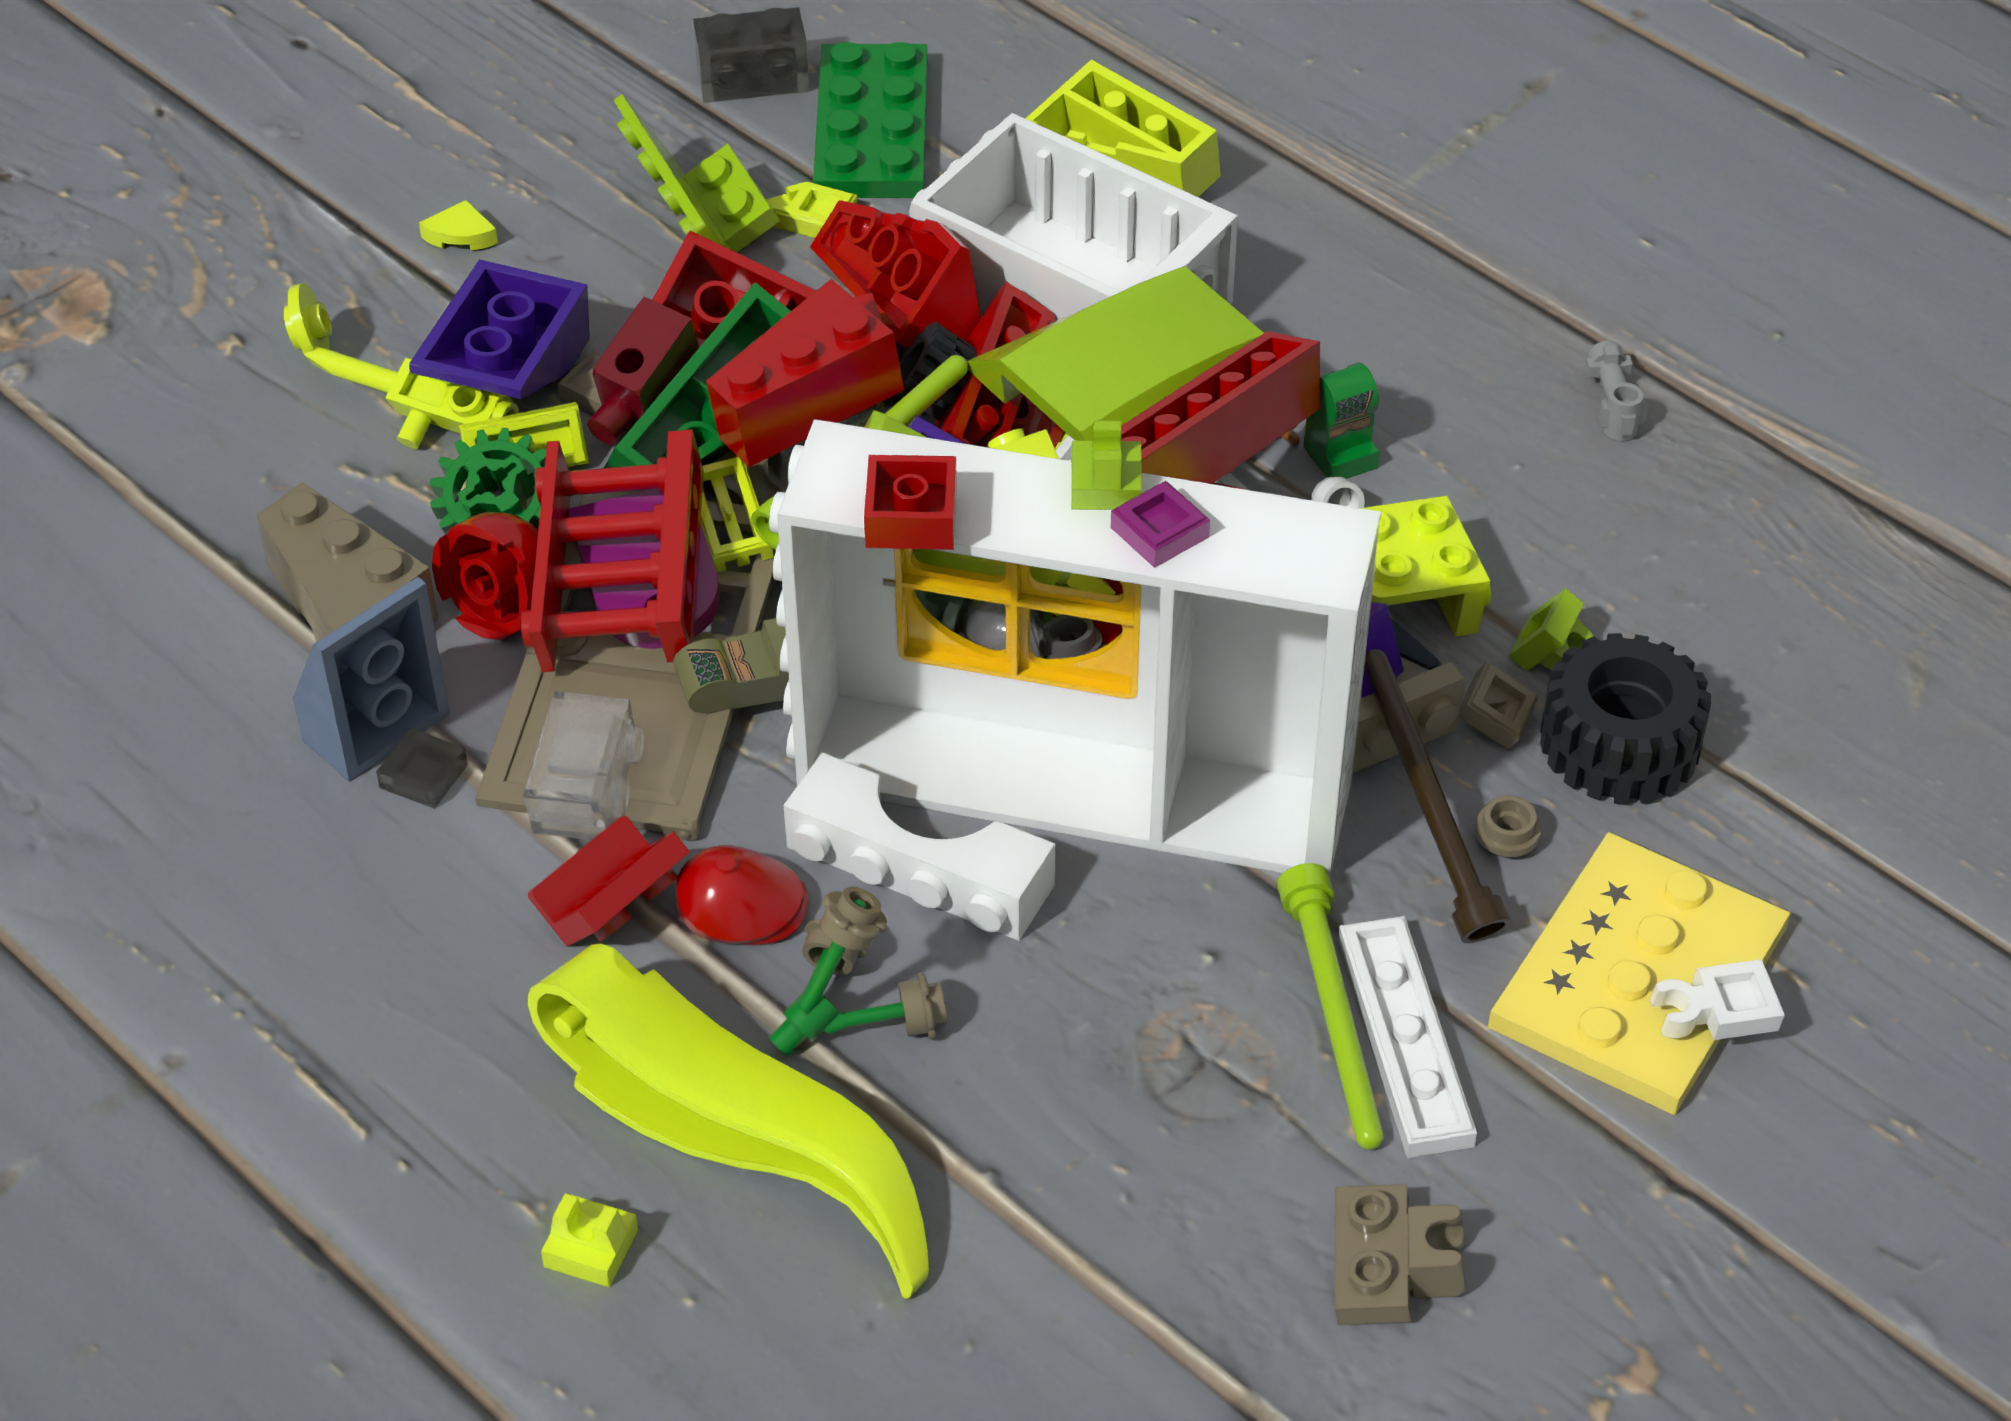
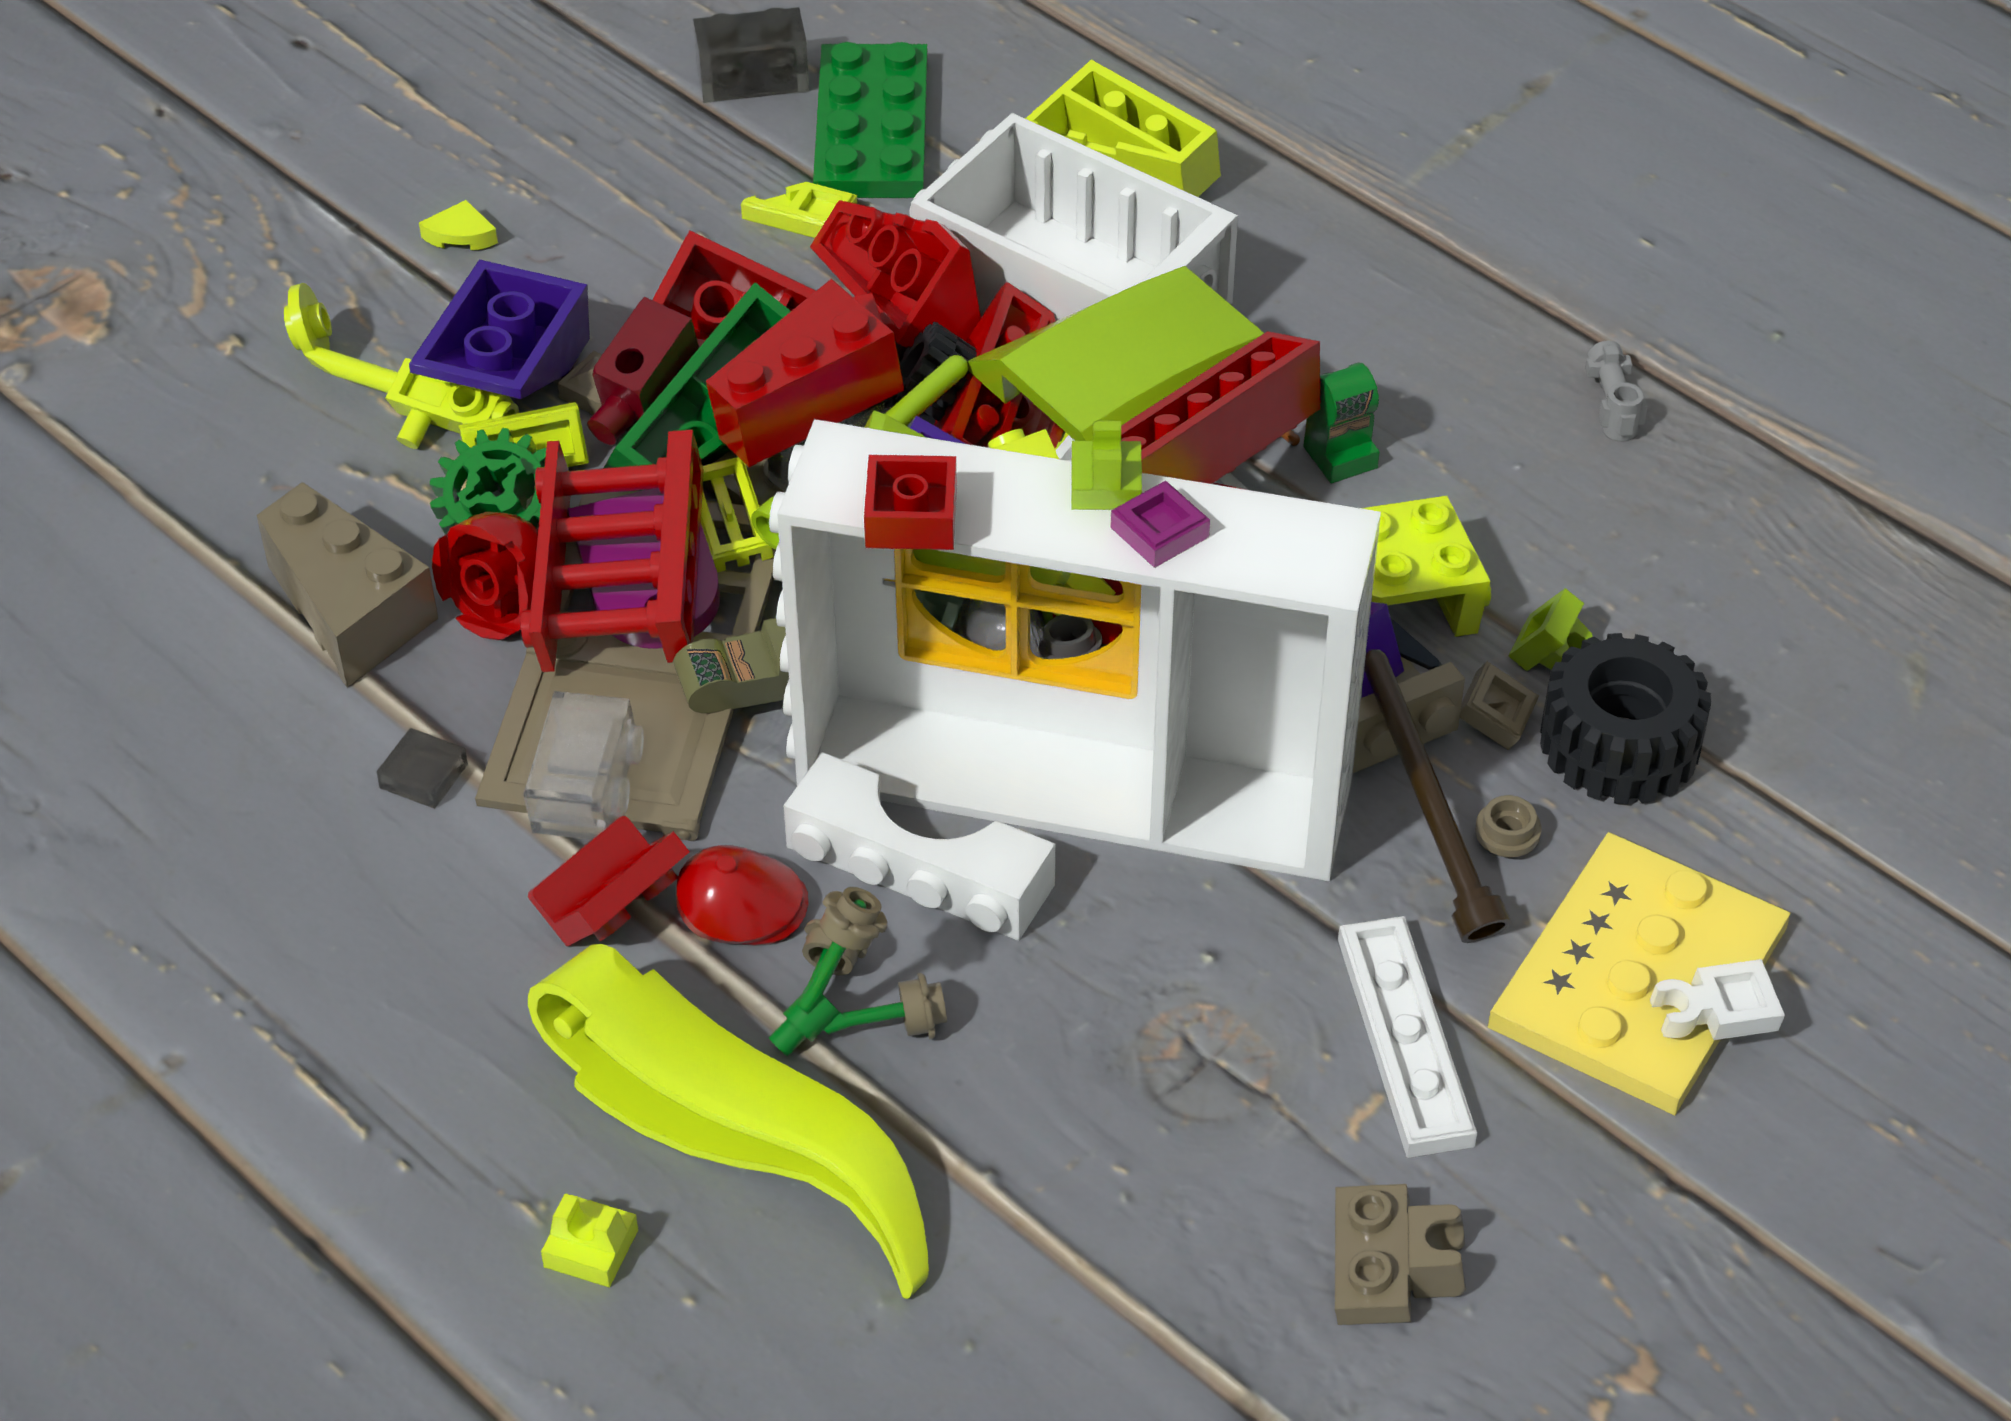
sand blue slope [293,577,450,782] -> none
lime bracket [613,94,781,252] -> none
lime piece [1277,863,1384,1150] -> none
white hinge [1311,477,1365,508] -> none

